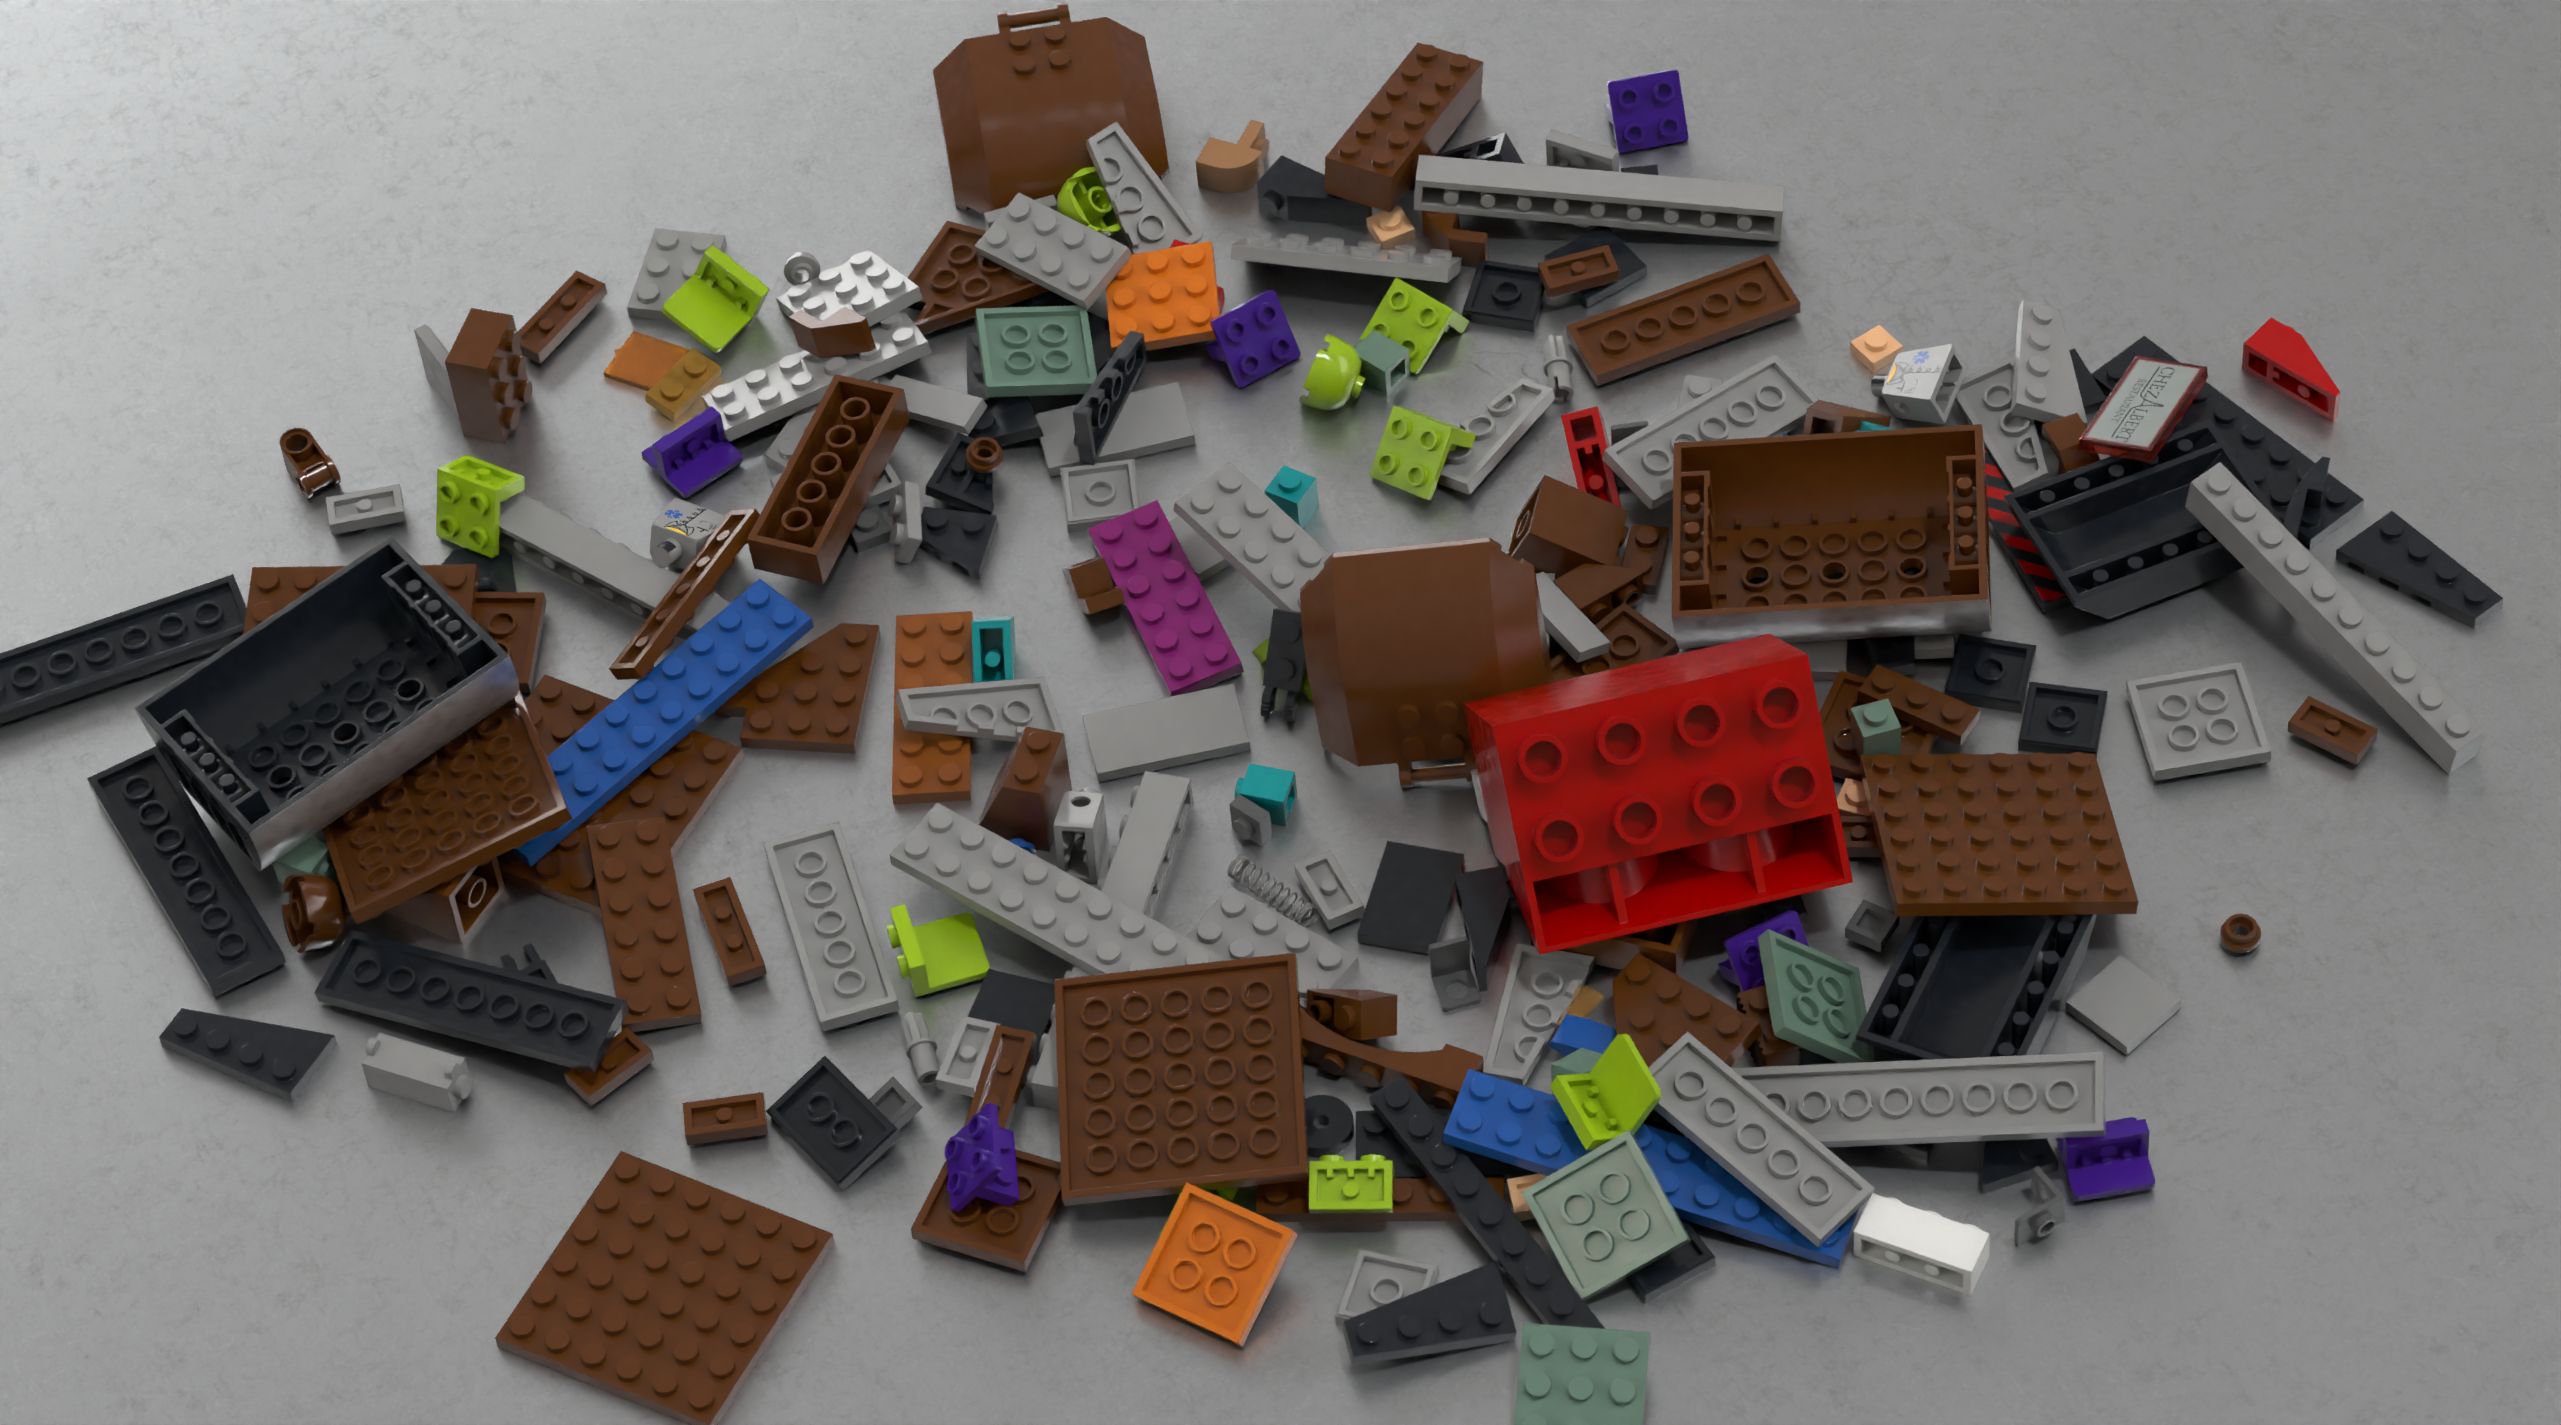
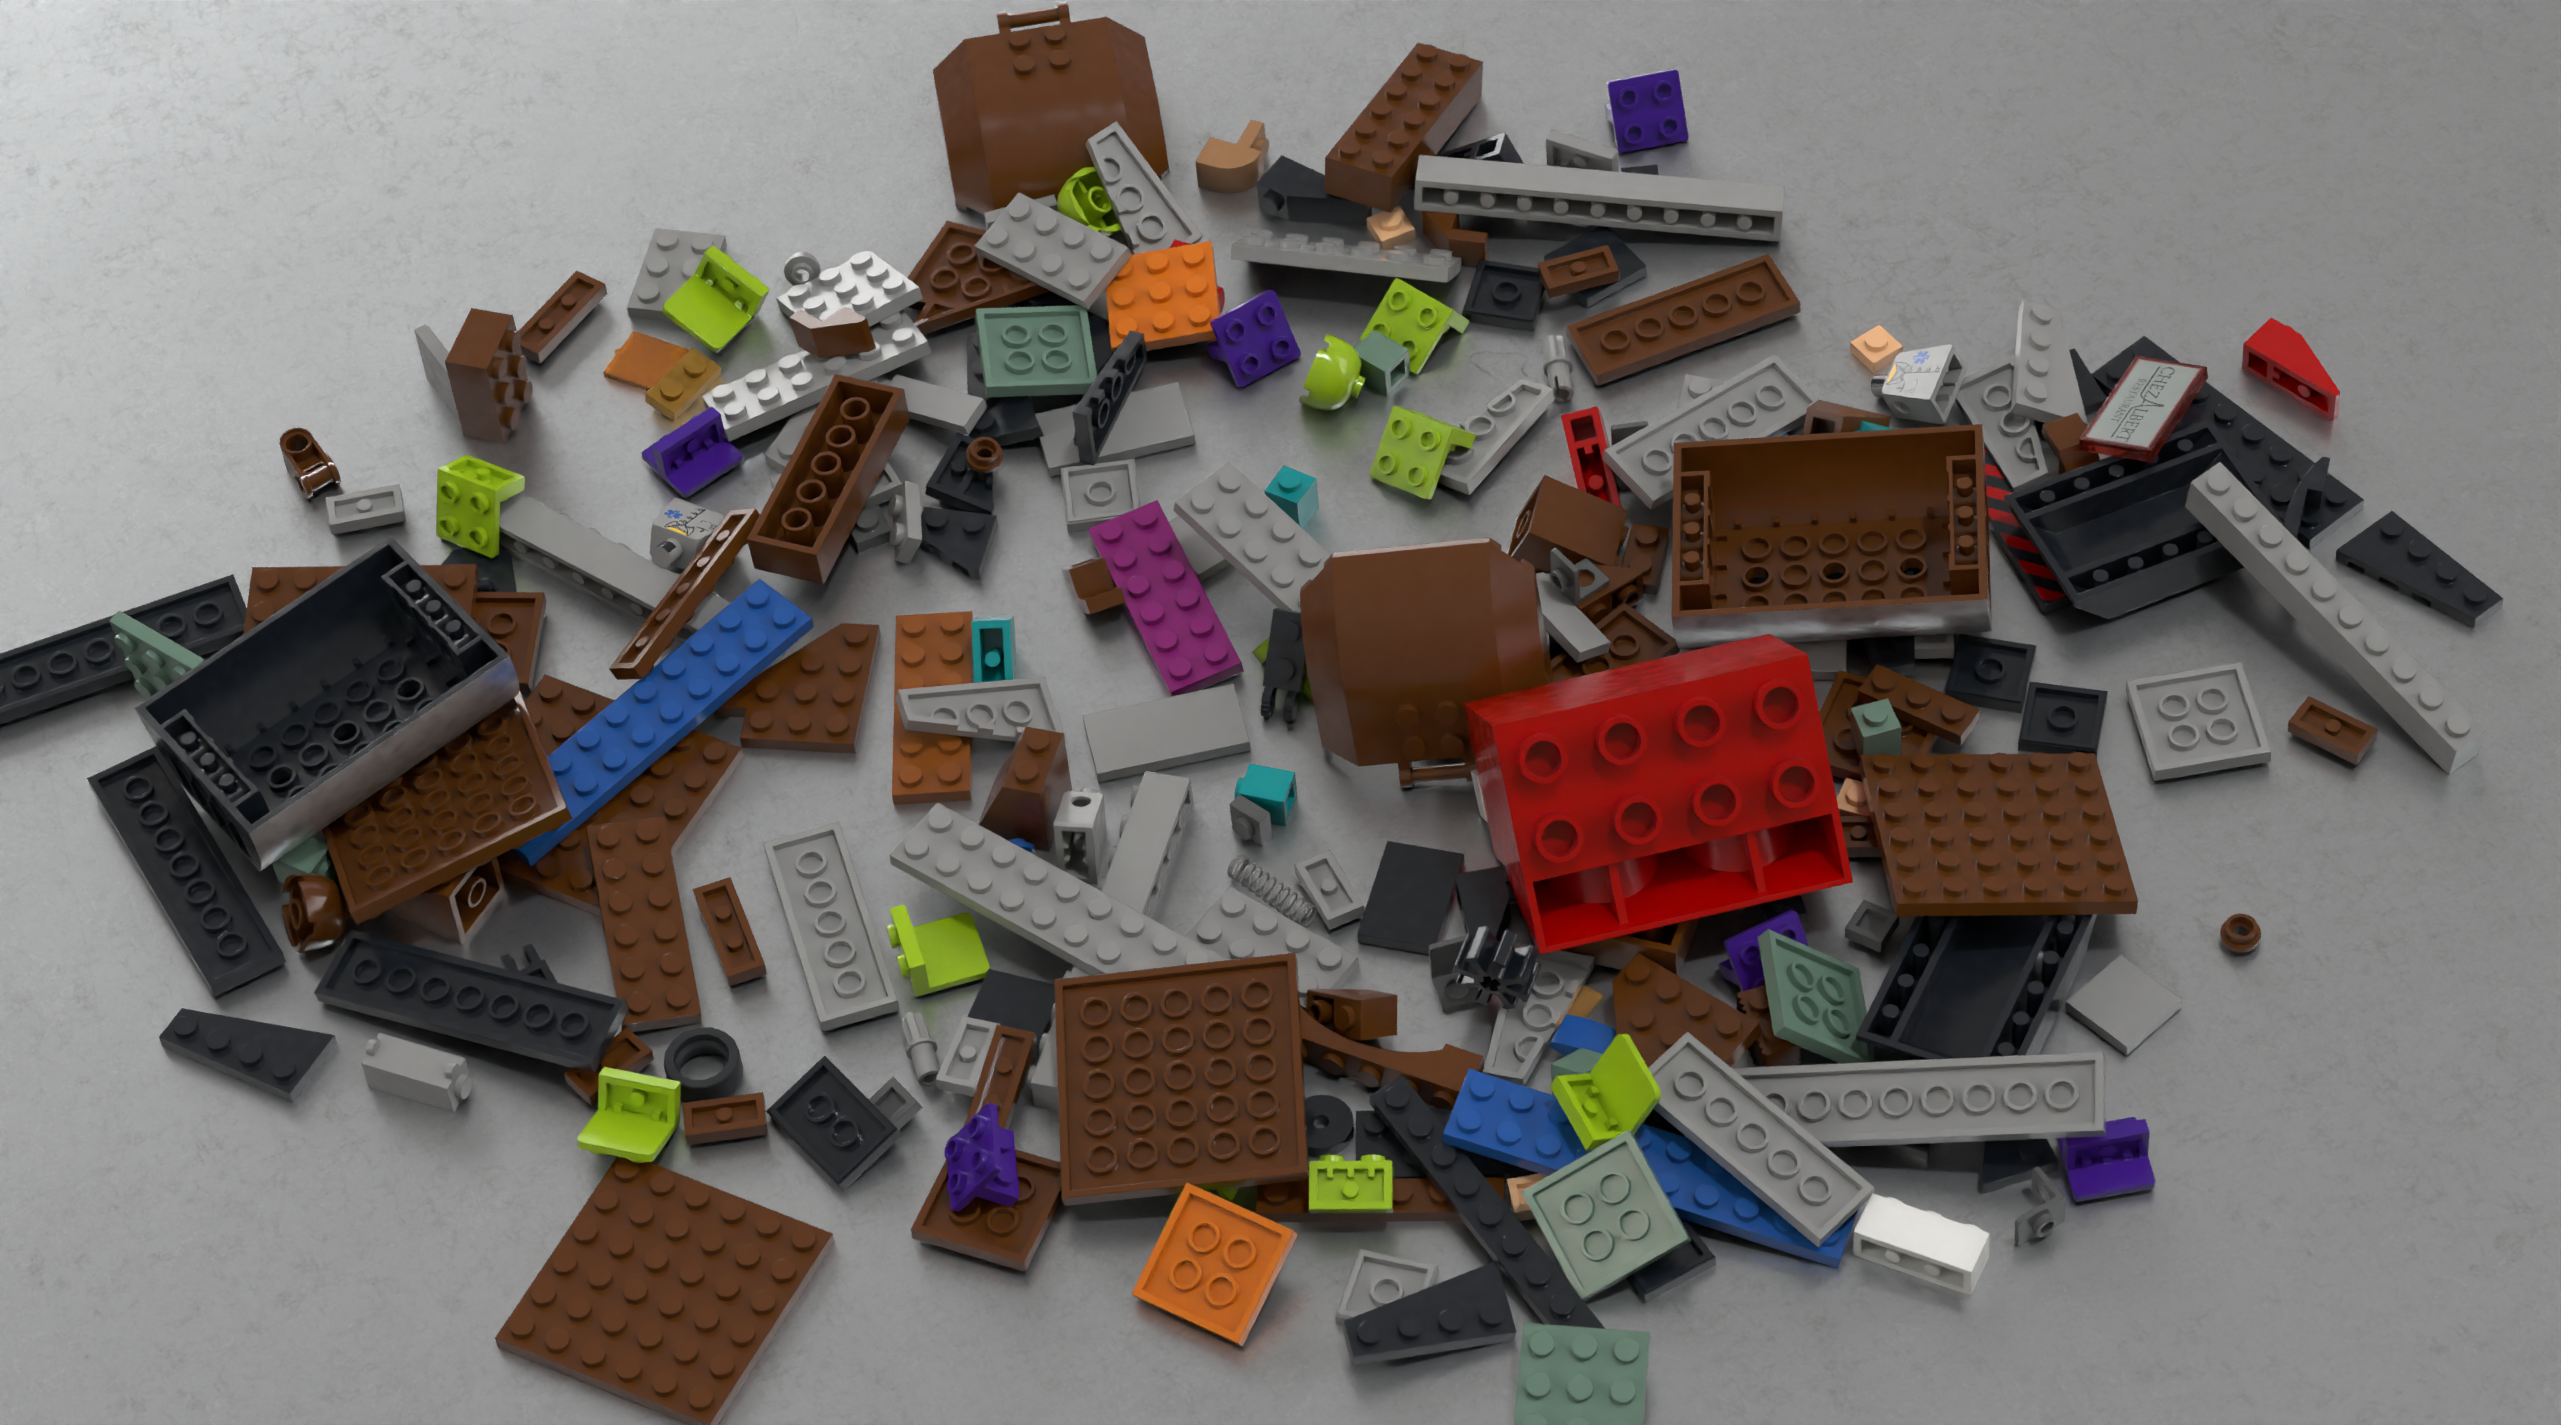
none -> sand green plate [109,611,205,698]
none -> lime bracket [577,1067,681,1163]
none -> black tyre [664,1027,743,1103]
none -> black gear [1452,926,1541,1009]
none -> dark grey bracket [1550,548,1609,605]

